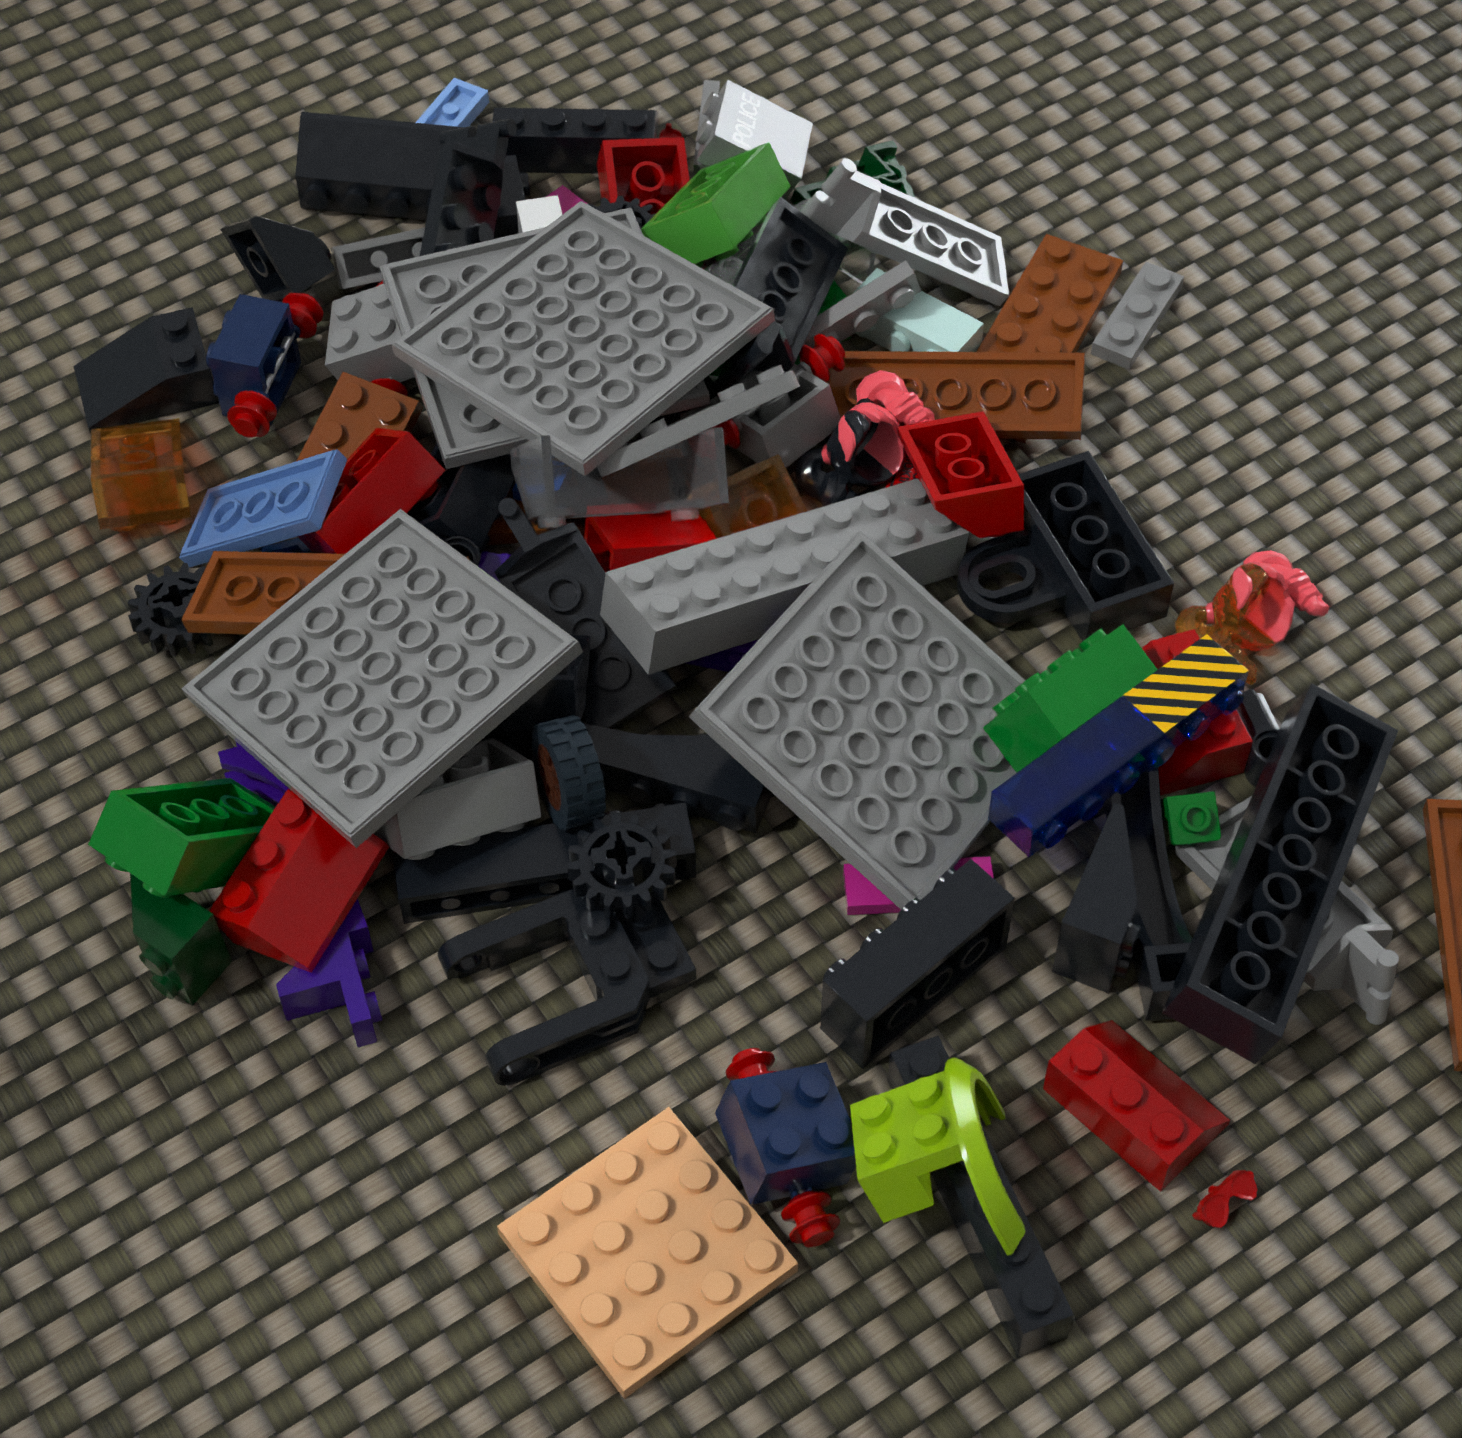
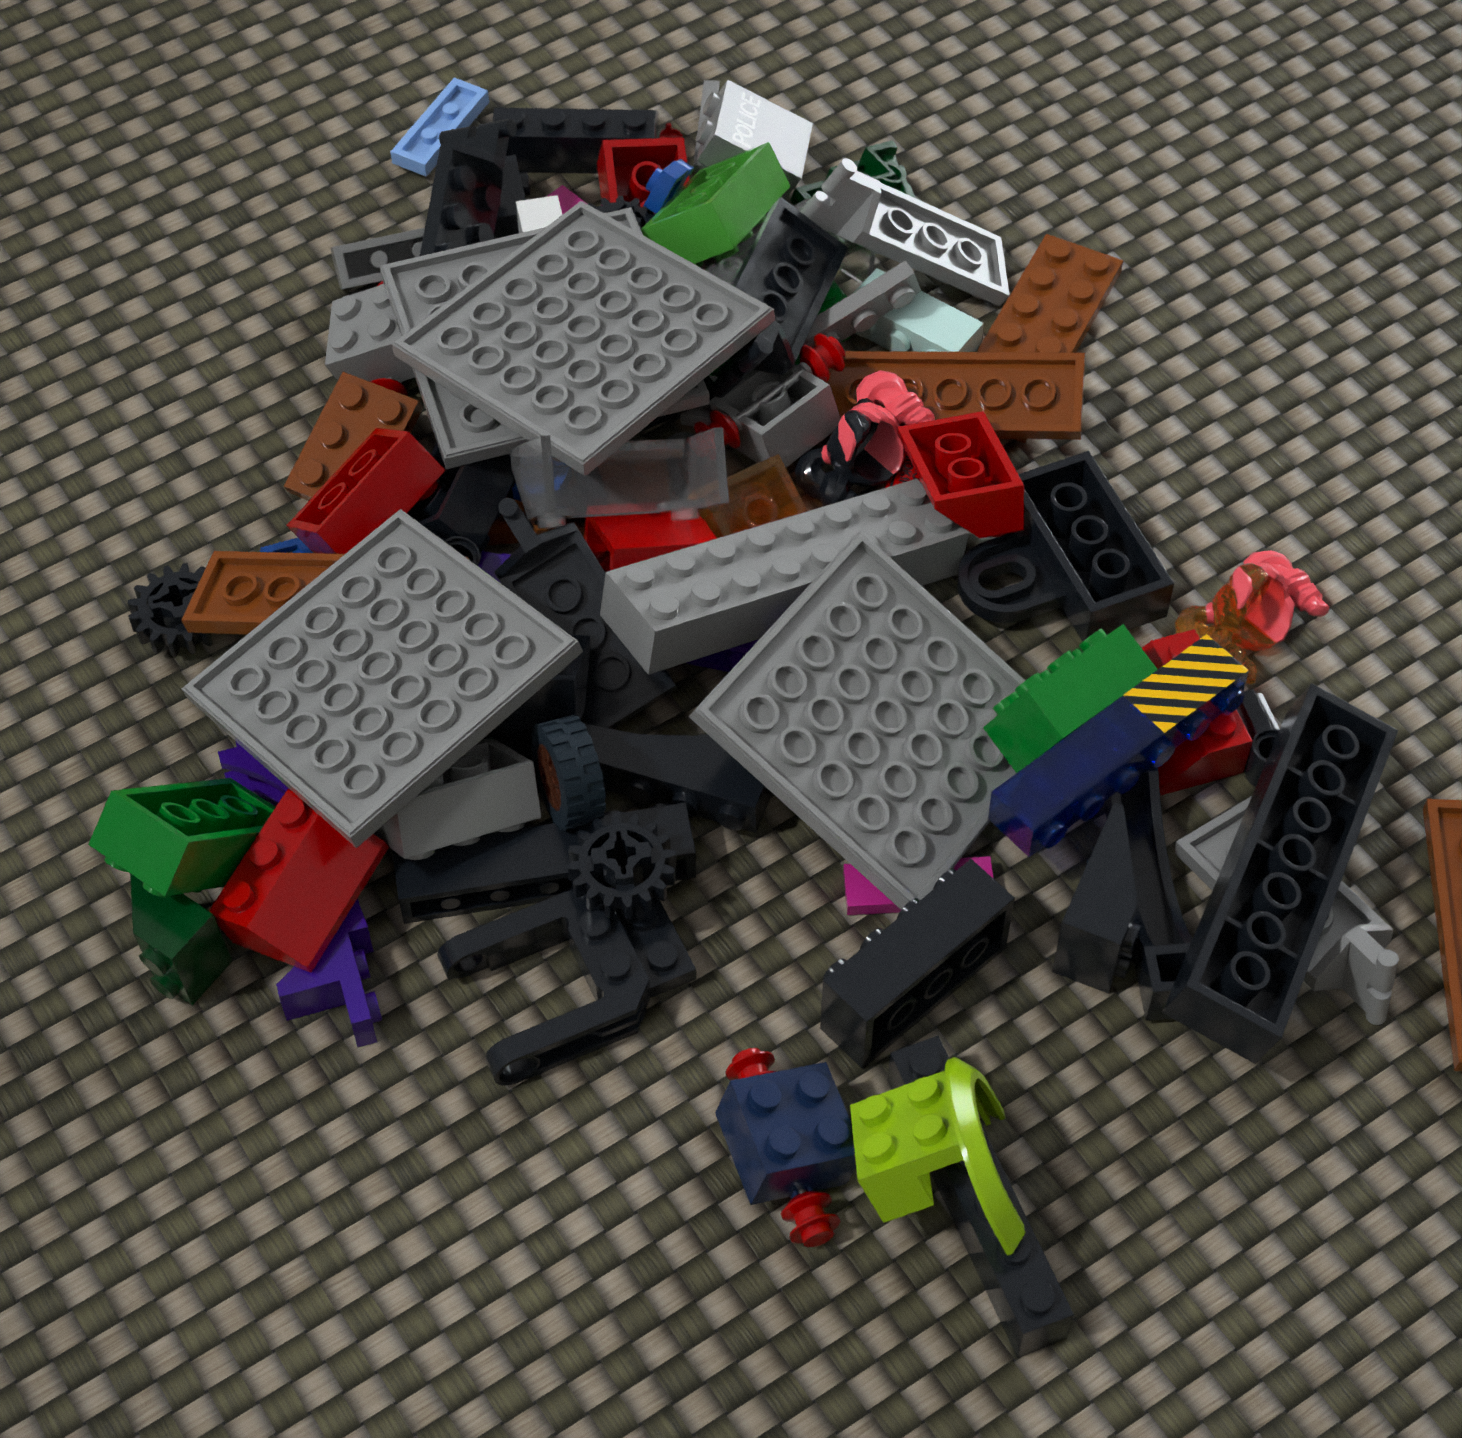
black slope [74,307,218,434] -> none
clear orange slope [91,418,191,532] -> none
medium blue tile [179,449,347,567] -> none
dark blue brick [206,293,324,438] -> none
black slope [220,216,335,301] -> none
black slope [295,112,463,220] -> none
light nougat plate [497,1107,798,1399] -> none
light grey piece [597,365,800,477] -> none
red slope [1043,1020,1230,1192] -> none
light grey plate [1091,262,1184,370] -> none
green bracket [1161,791,1221,846] -> none
red piece [1192,1170,1257,1228] -> none
none -> blue plate [643,159,695,214]

